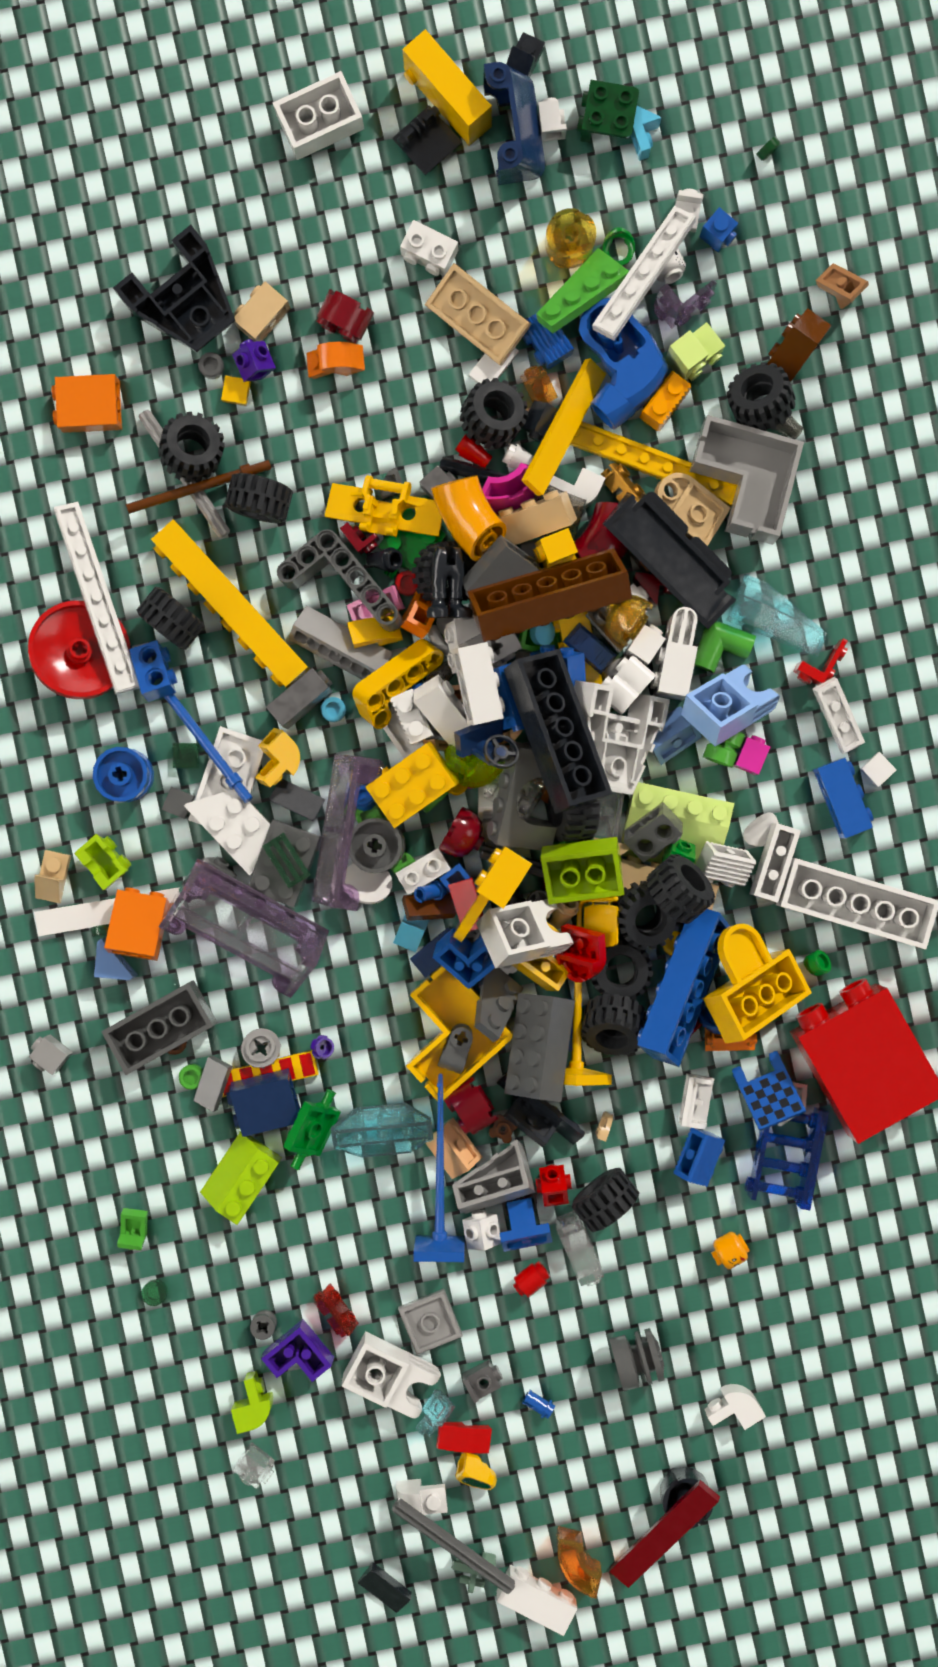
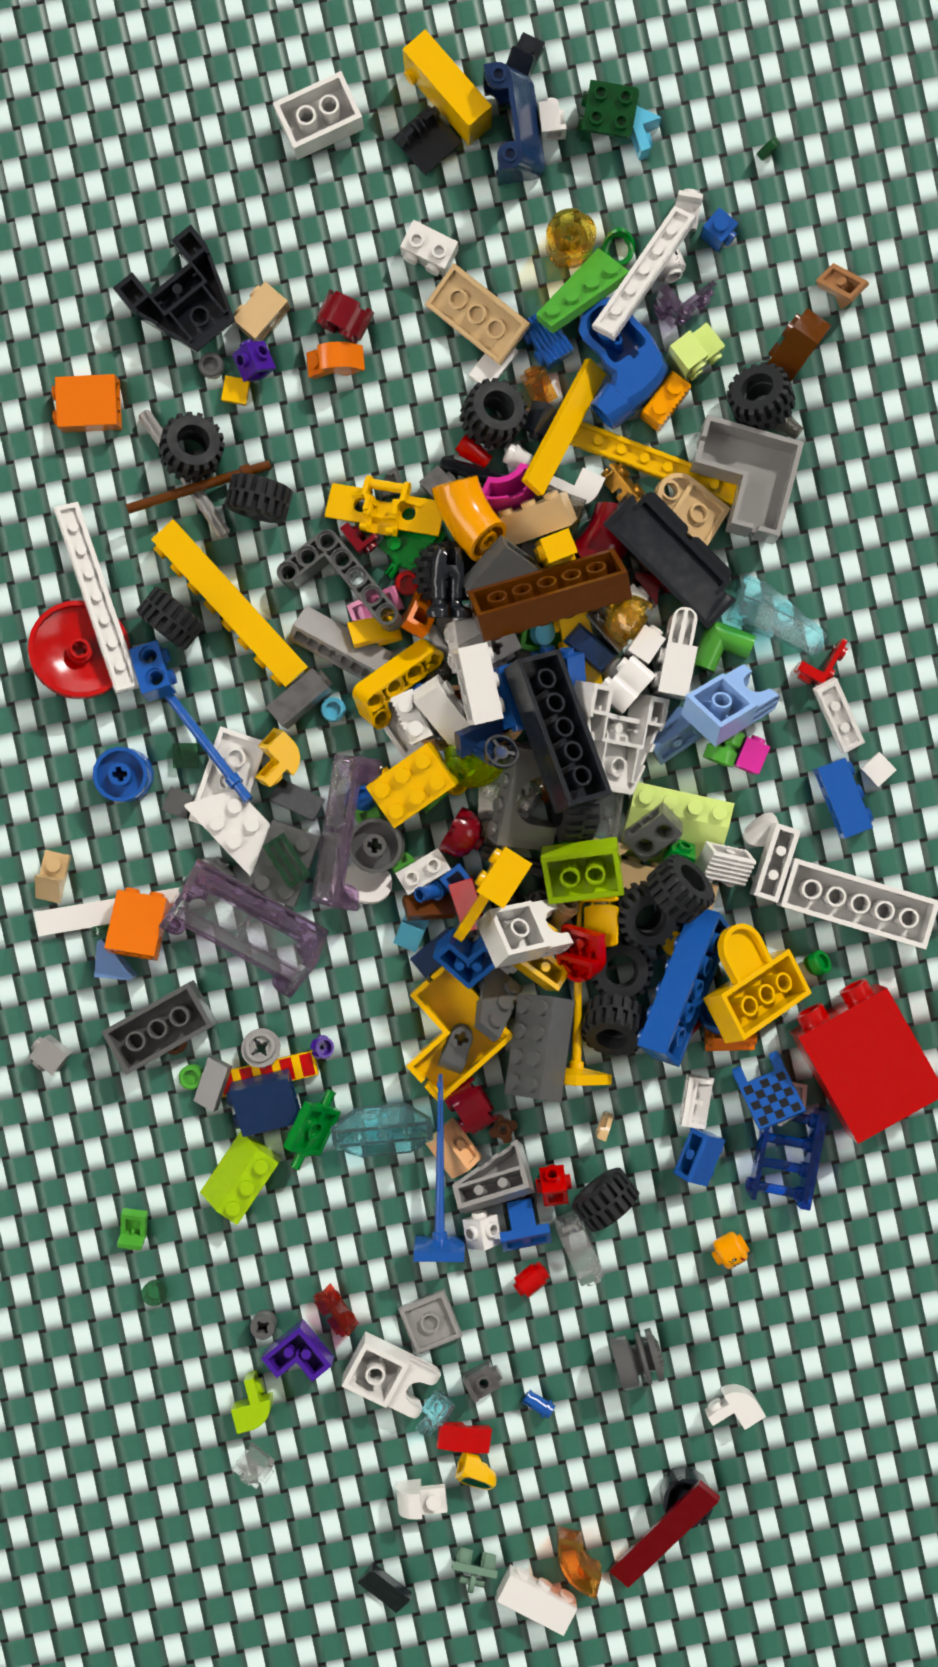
lime cylinder [74,834,132,890] -> none
black cone [366,547,403,573] -> none
dark grey axle [392,1498,515,1594] -> none
black bracket [496,1072,585,1147] -> none

